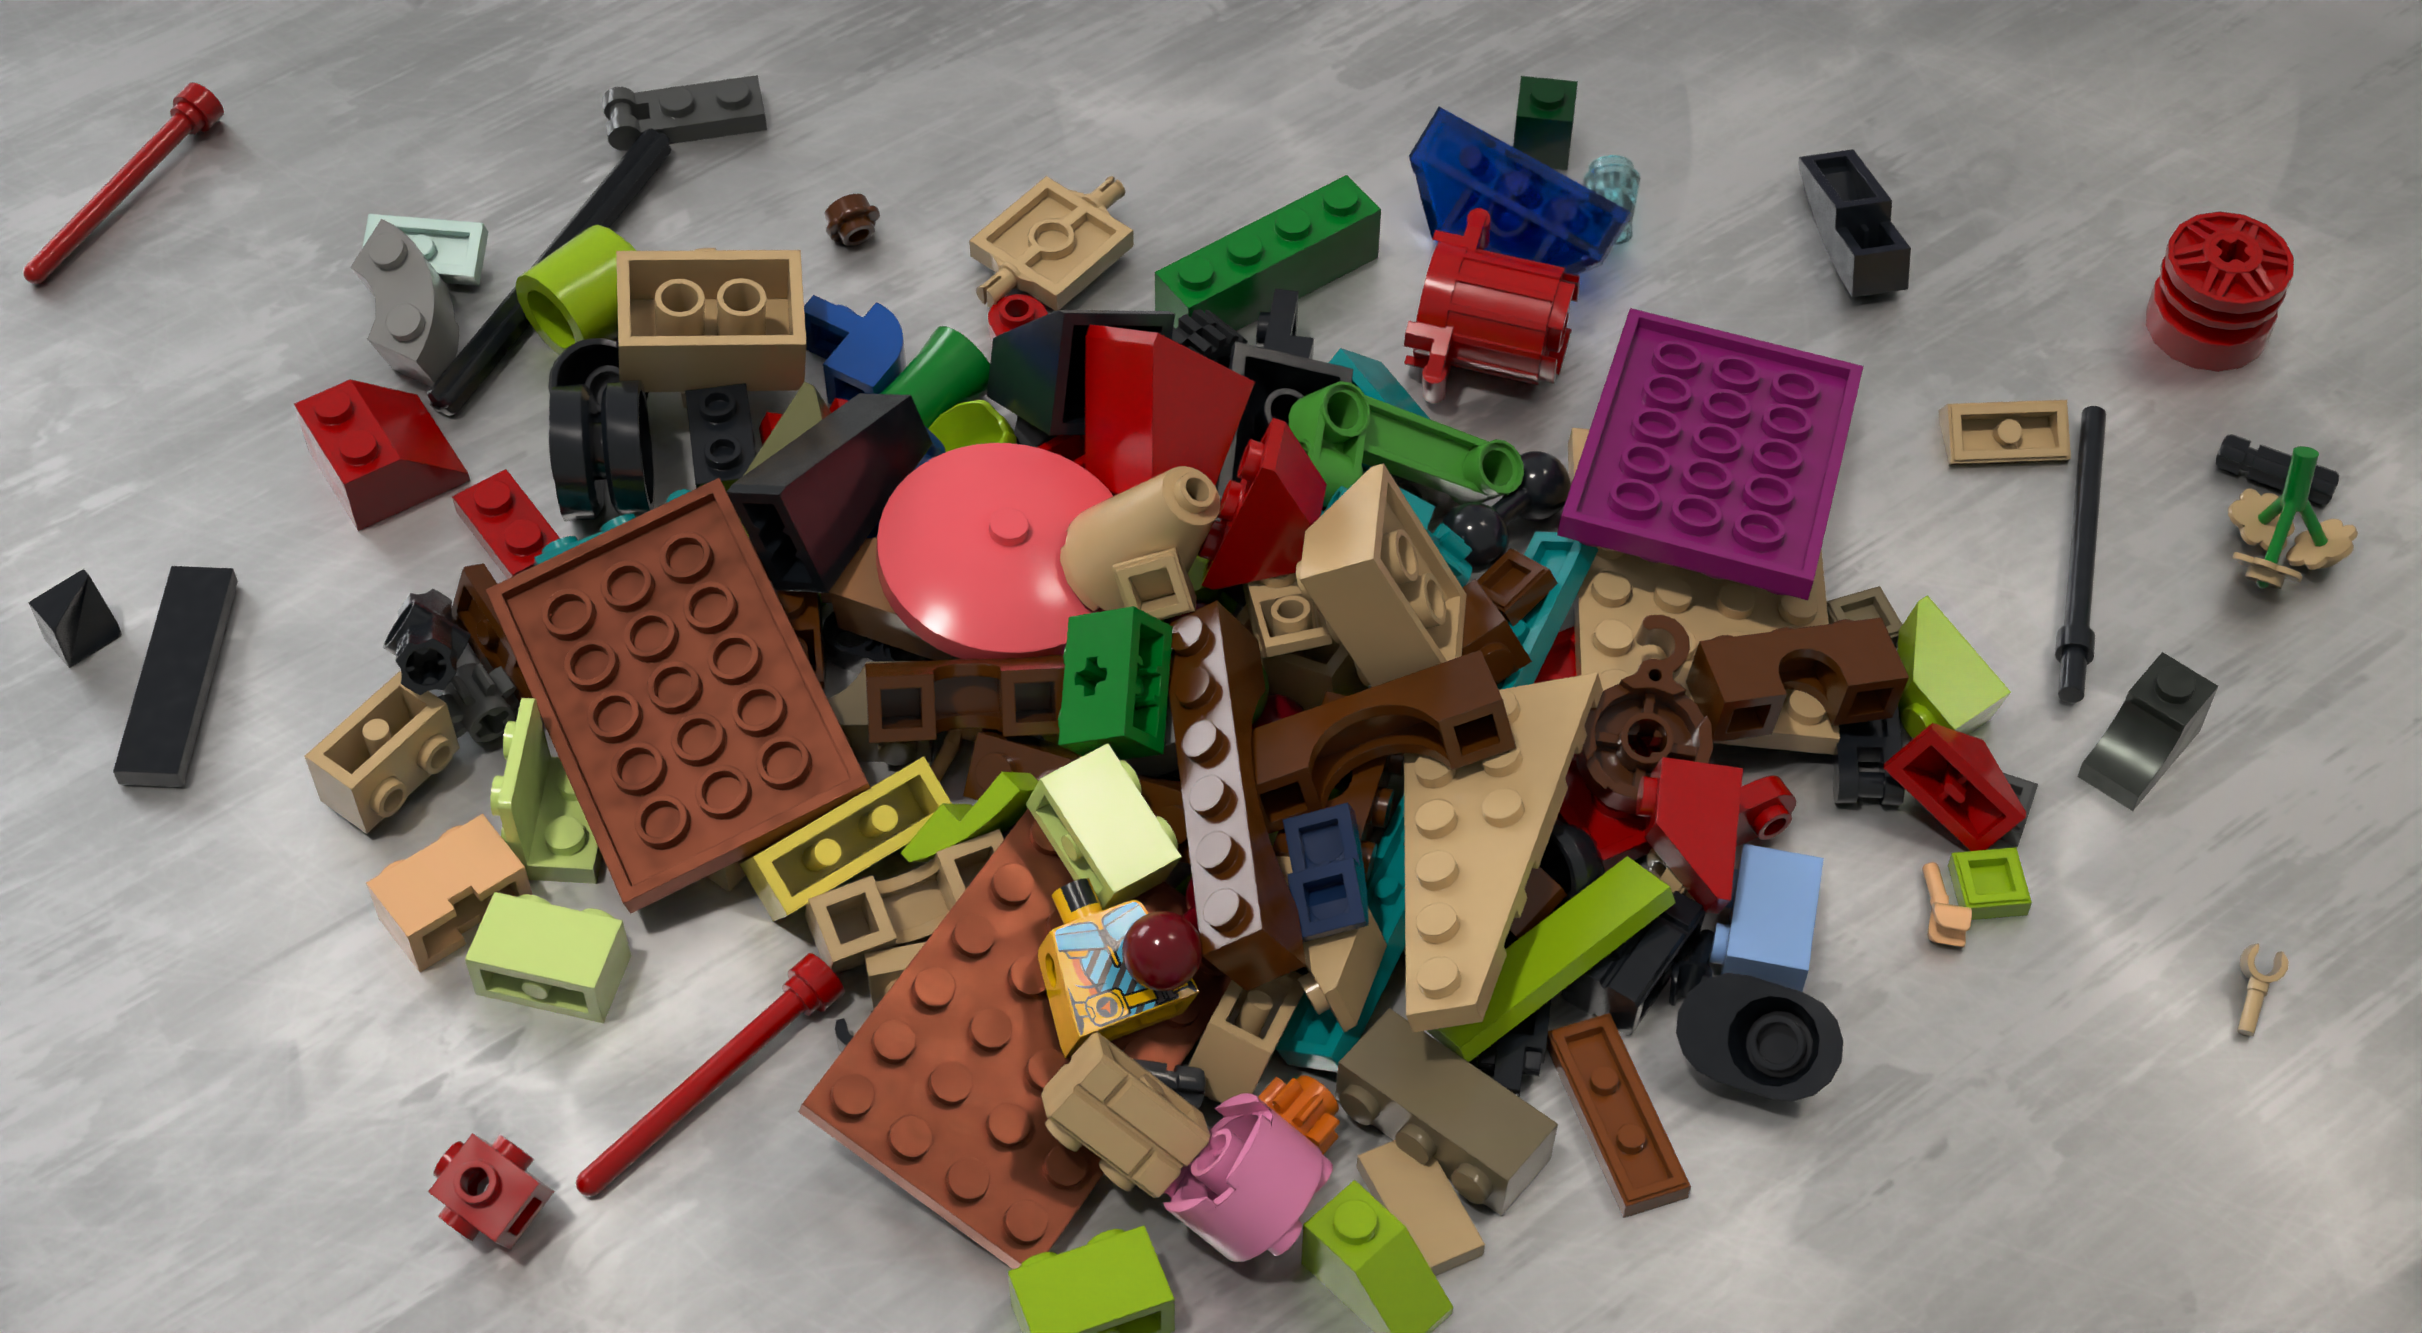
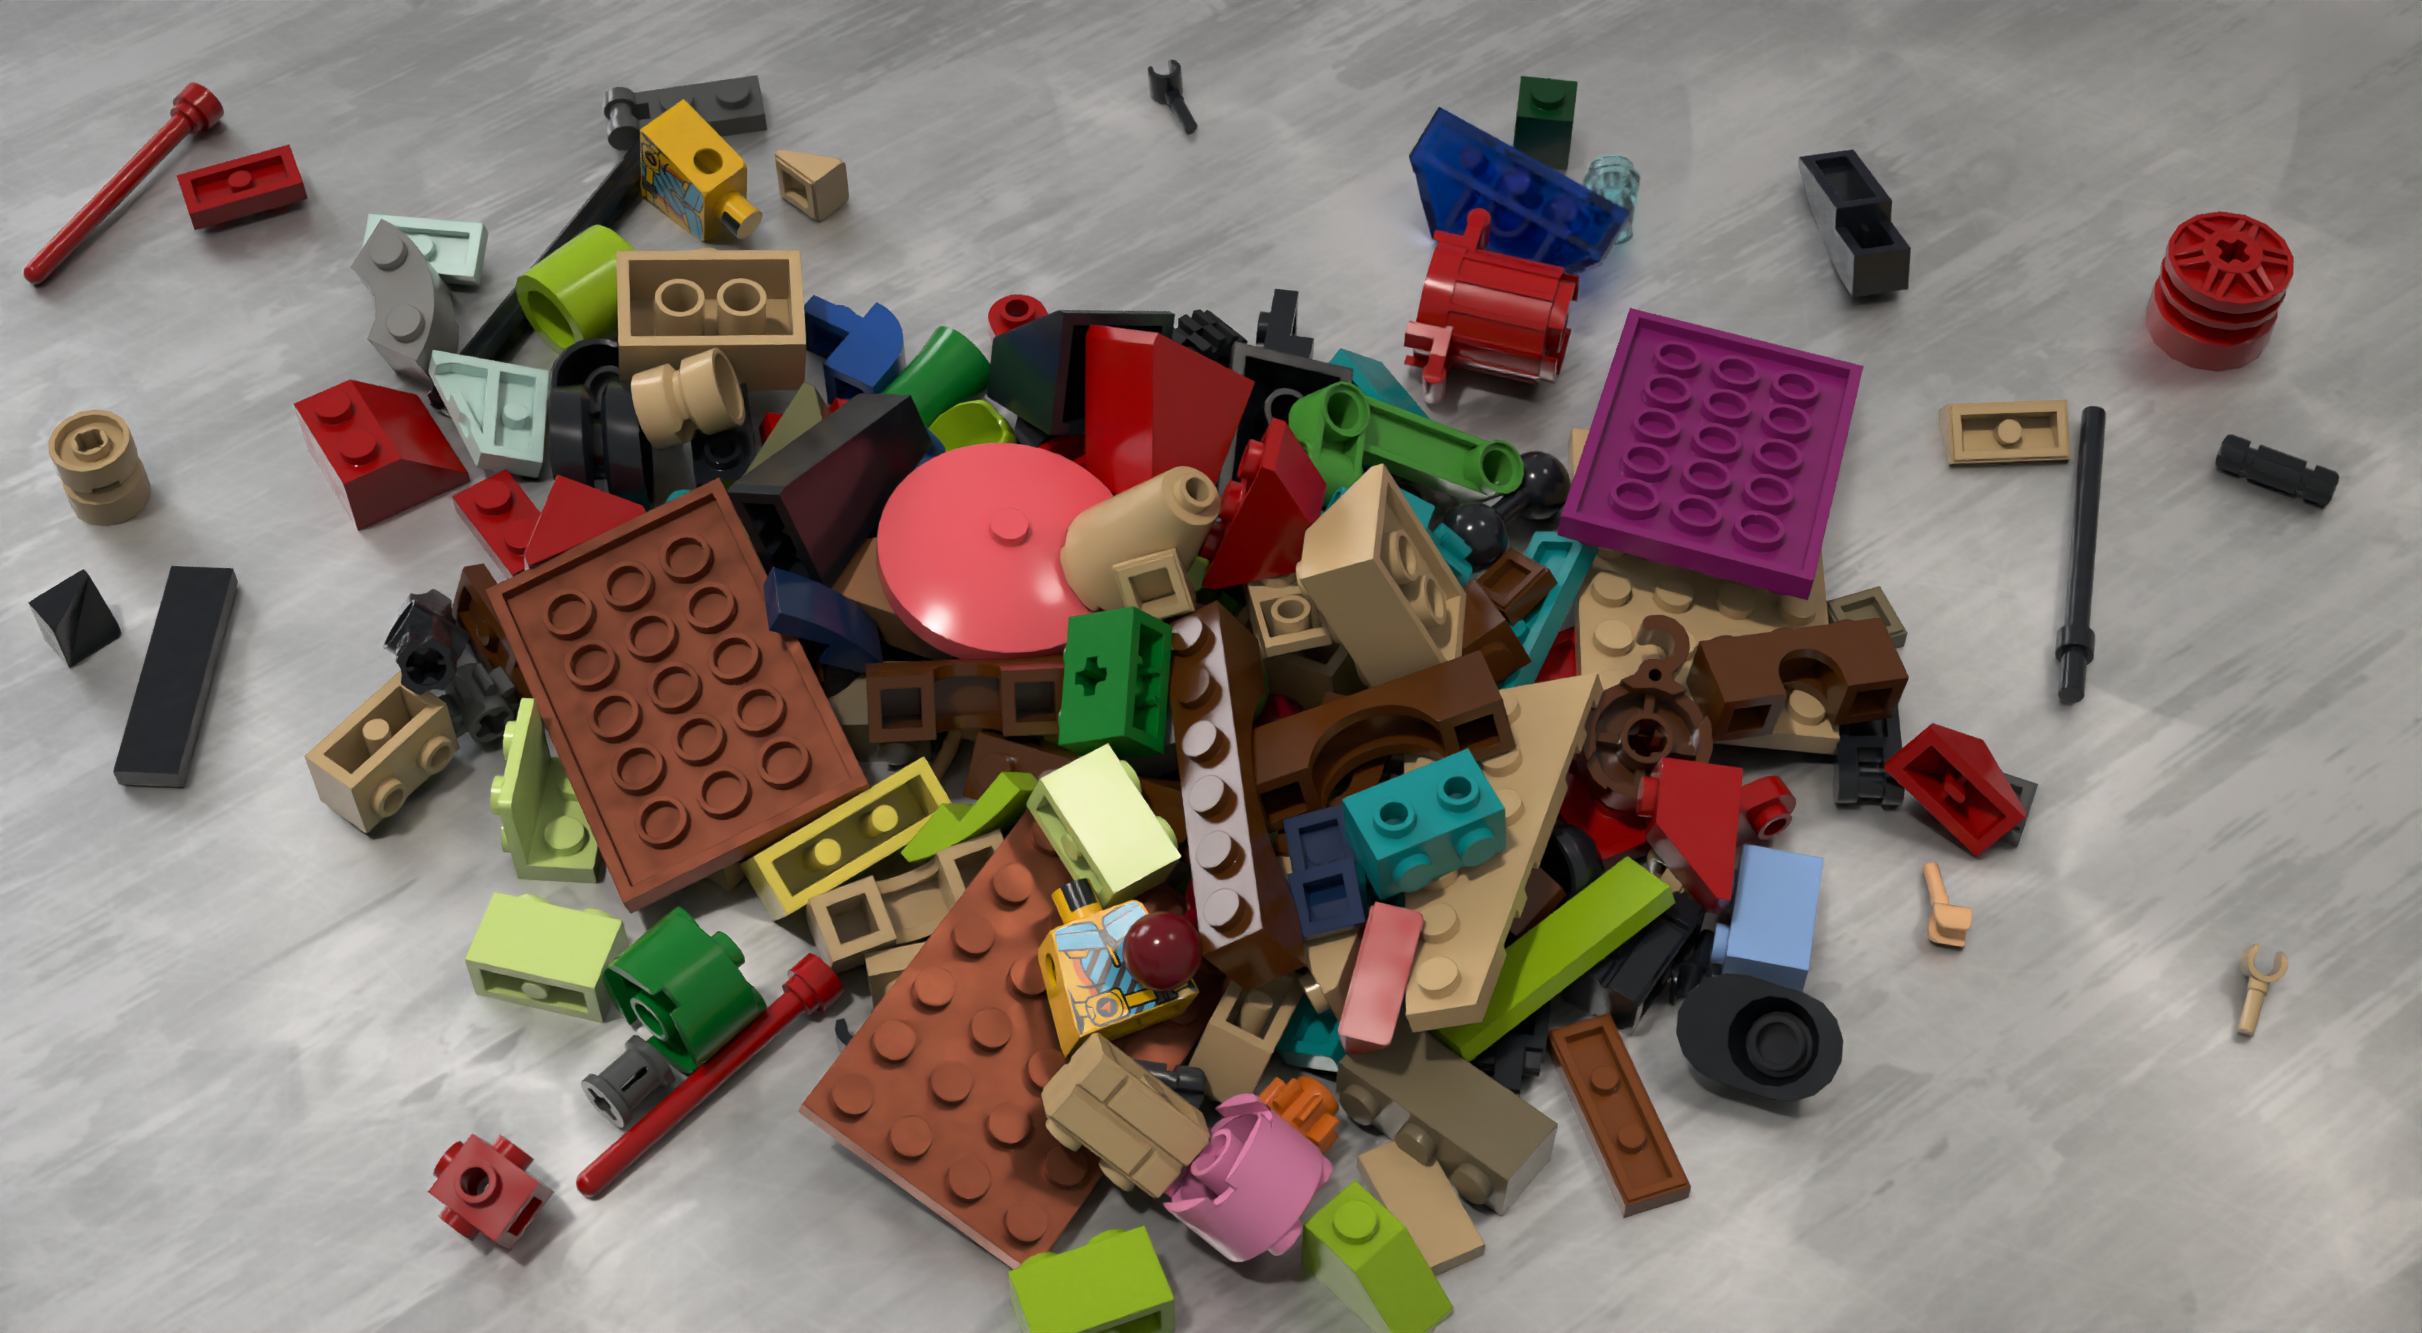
light nougat brick [366,814,533,973] -> none
reddish brown plate [824,194,880,246] -> none
tan plate [969,176,1134,311] -> none
green brick [1155,175,1381,331] -> none
lime slope [1897,595,2011,739] -> none
lime tile [1948,847,2032,920] -> none
pearl dark grey arch [2077,652,2218,811] -> none
tan plant [2228,446,2358,589] -> none
none -> tan wheel [48,410,151,526]
none -> red plate [176,144,308,230]
none -> light aqua wing [428,350,549,478]
none -> red slope [524,475,646,570]
none -> dark grey bush [581,1035,675,1128]
none -> green brick [602,907,767,1073]
none -> tan wheel [631,348,745,451]
none -> yellow torso [640,99,762,241]
none -> dark blue slope [763,567,883,673]
none -> tan slope [775,149,849,223]
none -> black hand [1148,60,1198,133]
none -> slope [1337,902,1424,1054]
none -> teal brick [1342,749,1506,900]

